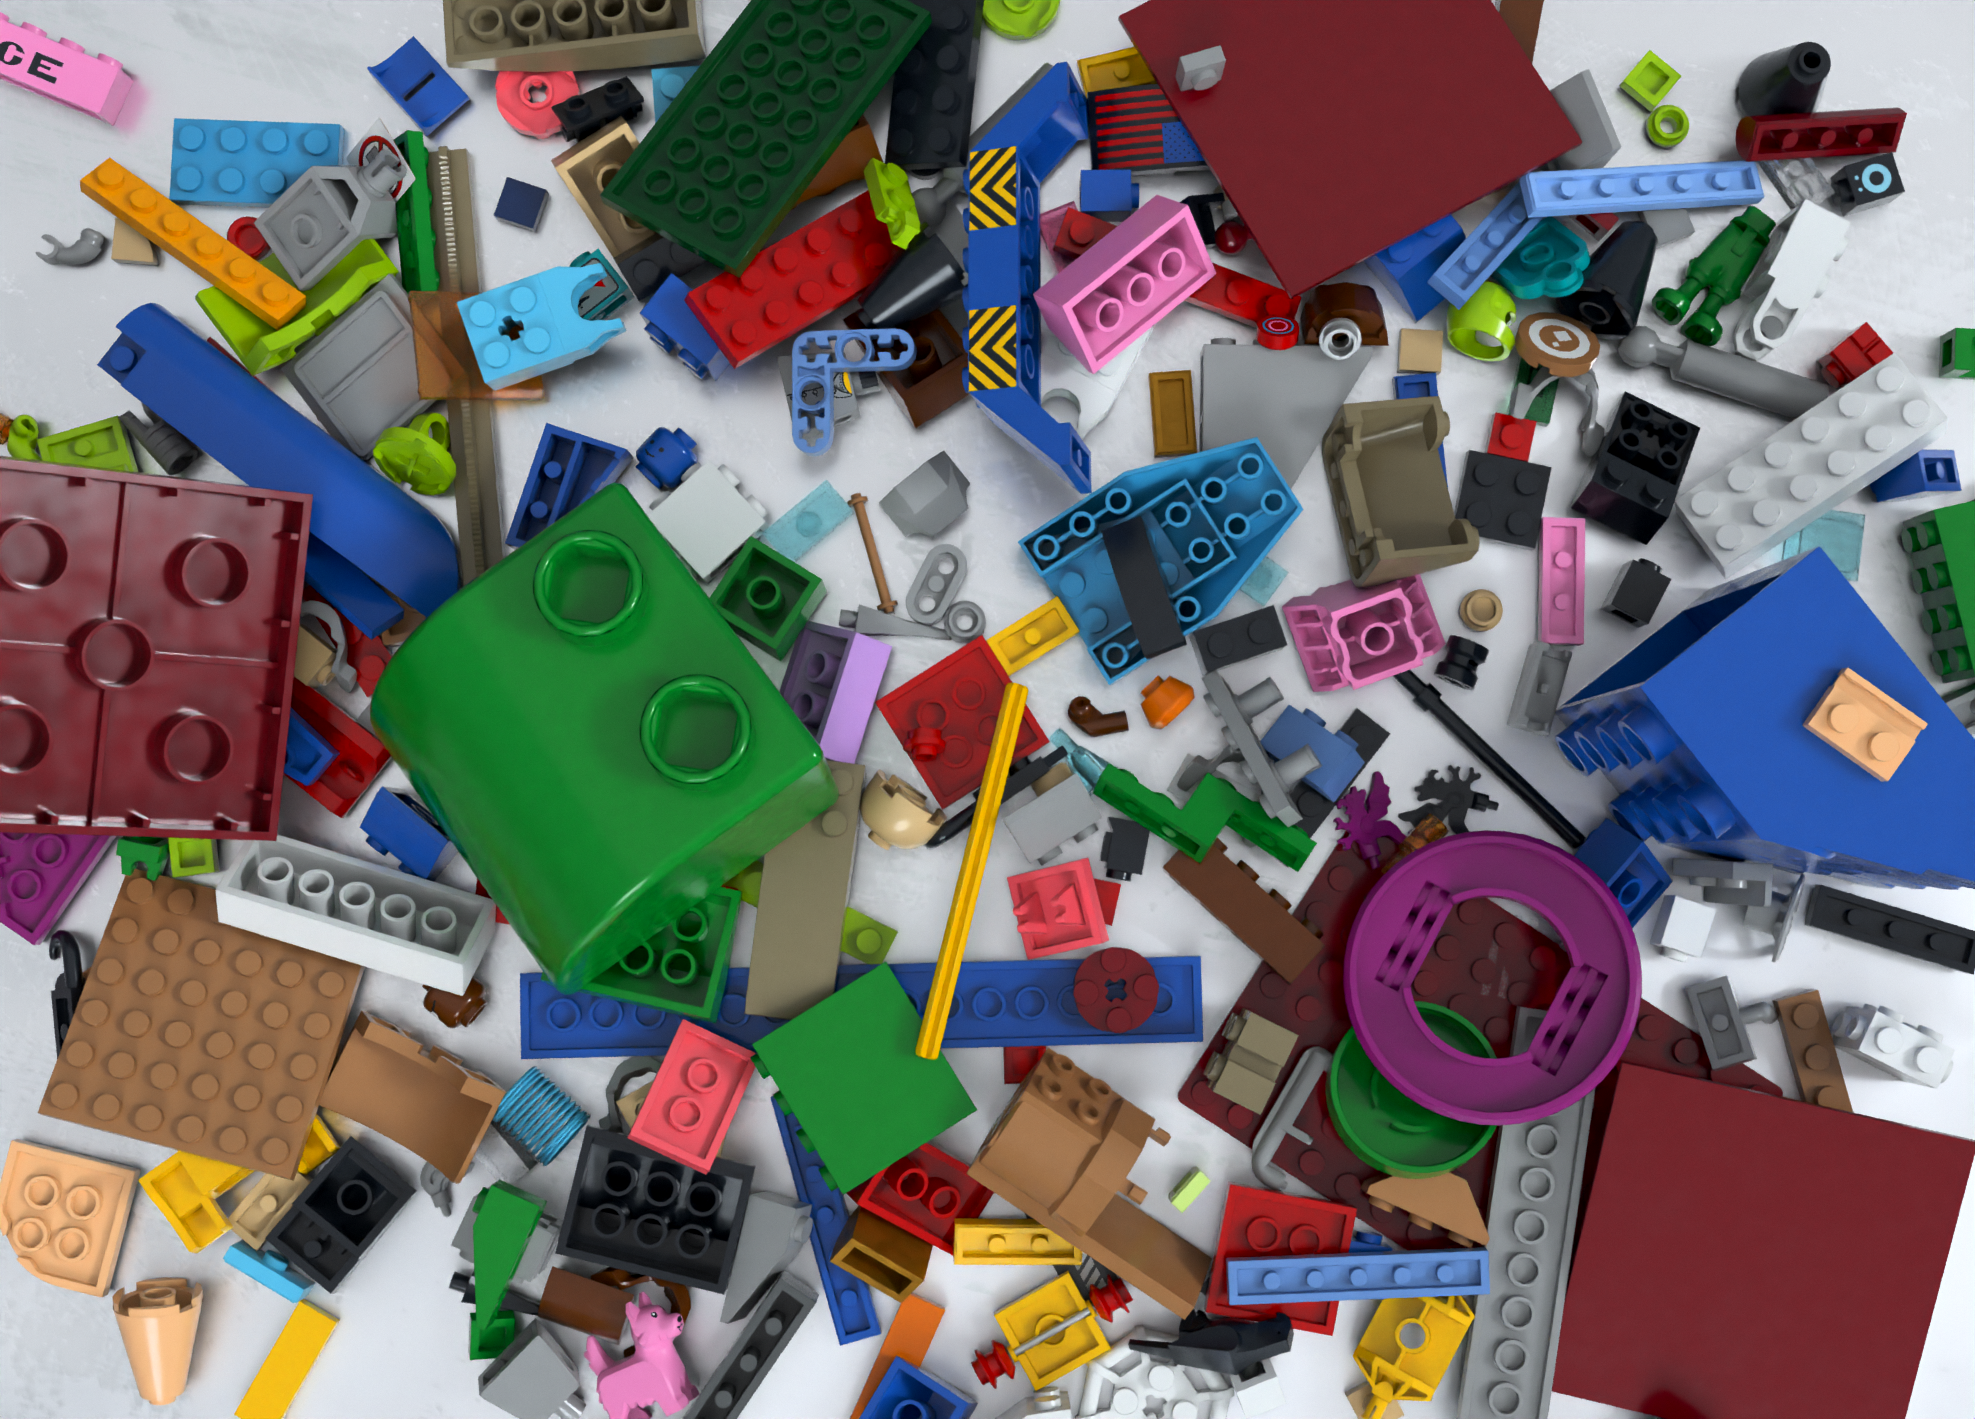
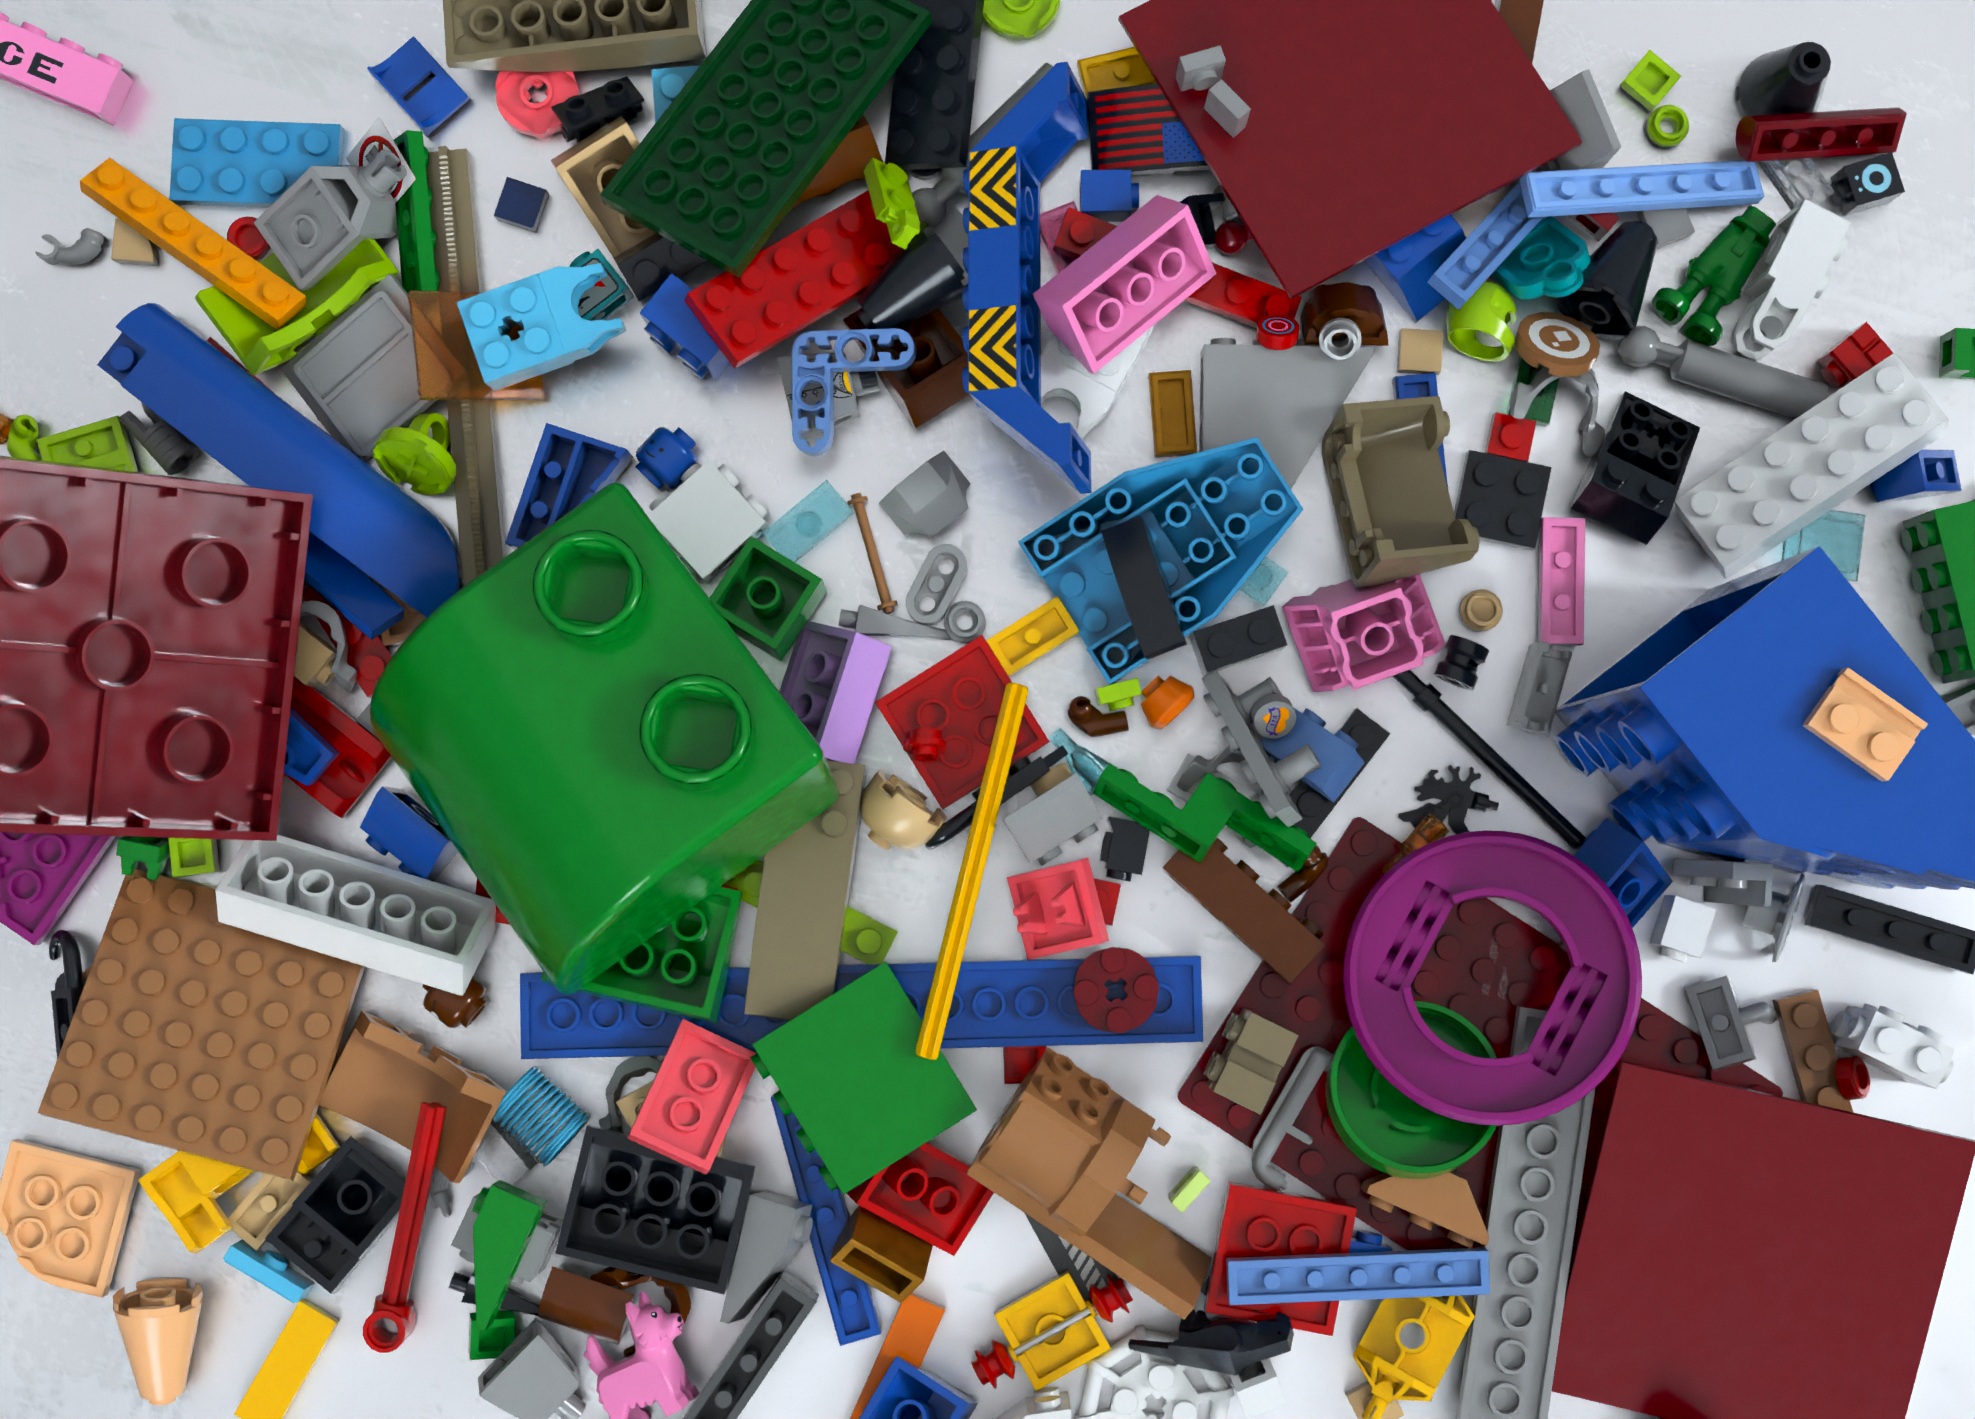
yellow tile [953,1218,1082,1265] -> none
magenta piece [1333,771,1423,869] -> none
black brick [1601,558,1671,628] -> none
none -> red piece [363,1102,447,1353]
none -> lime plate [1094,678,1142,711]
none -> light grey tile [1204,79,1251,138]
none -> light grey tile [1251,694,1296,739]
none -> reddish brown arm [1277,845,1328,903]
none -> red tile [1835,1056,1870,1100]

